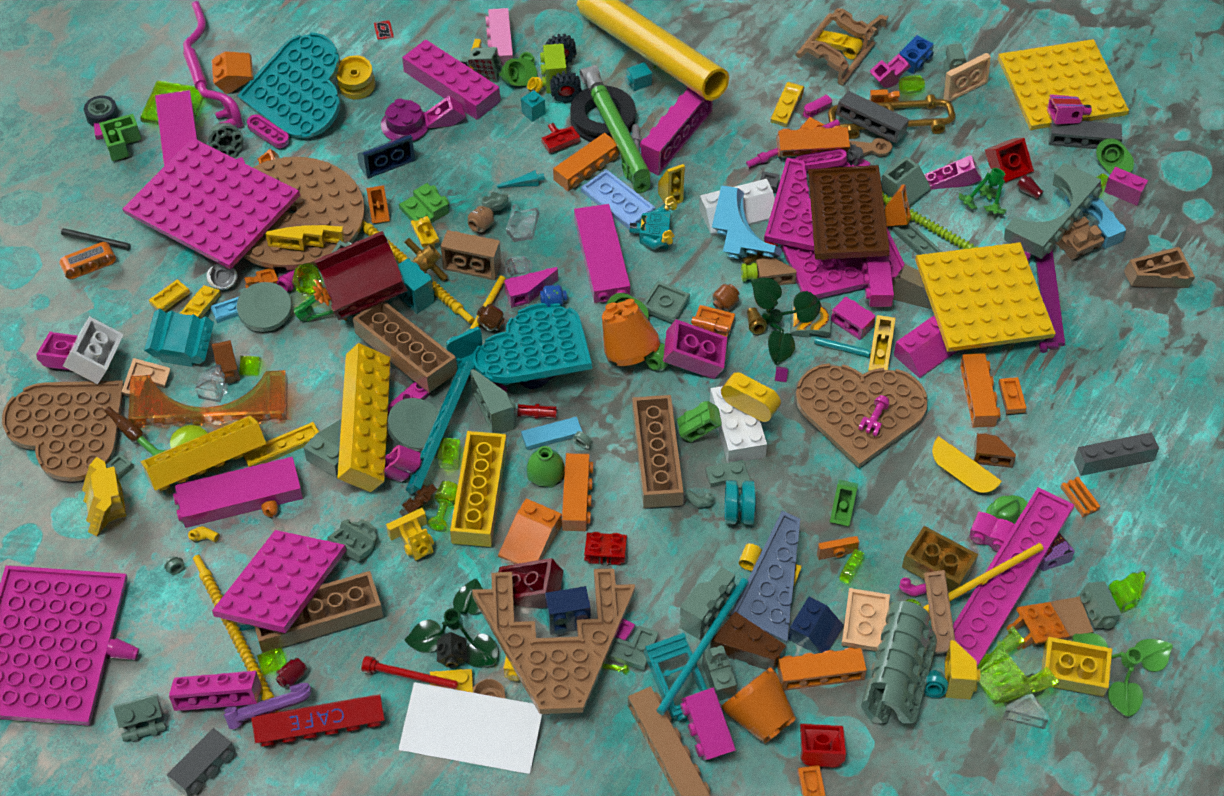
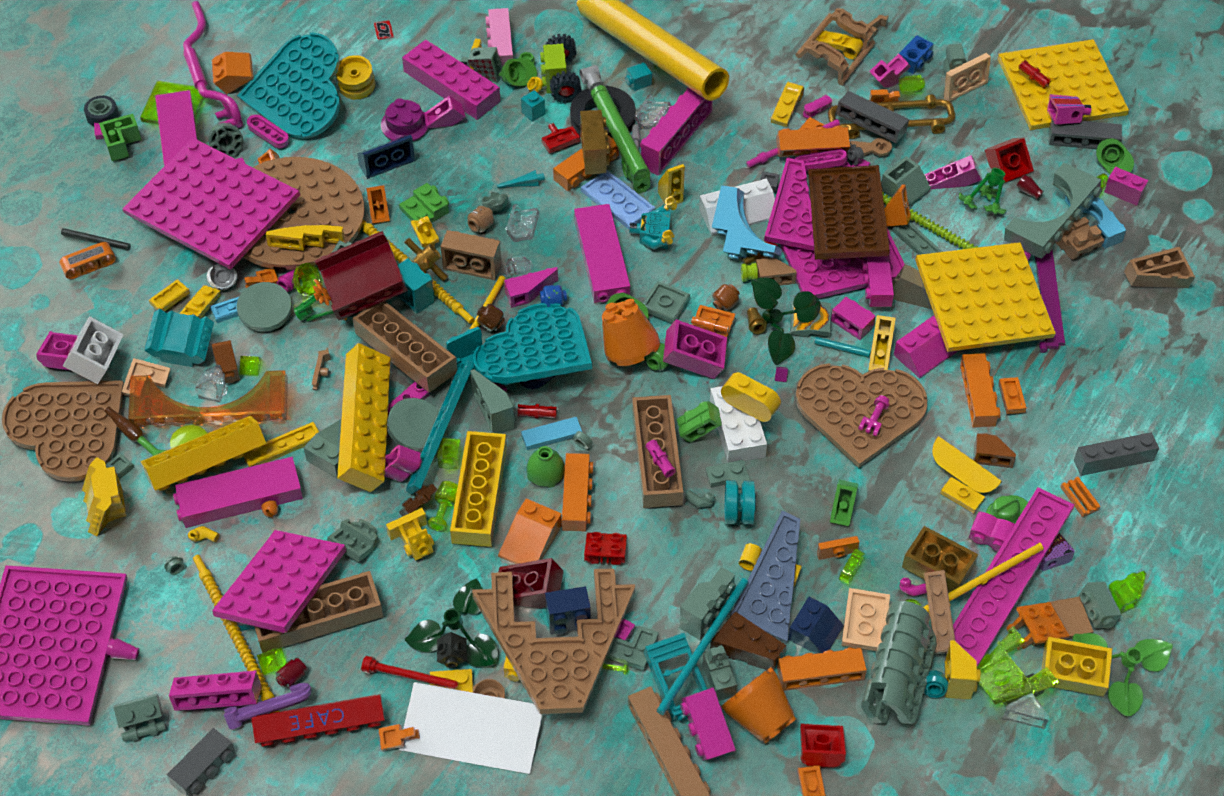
none -> medium nougat piece [312,347,330,390]
none -> orange plate [378,724,420,751]
none -> pearl gold brick [580,110,610,175]
none -> clear bracket [634,95,671,129]
none -> dark pink pin [645,440,676,478]
none -> yellow plate [940,477,985,514]
none -> red pin [1018,60,1051,89]

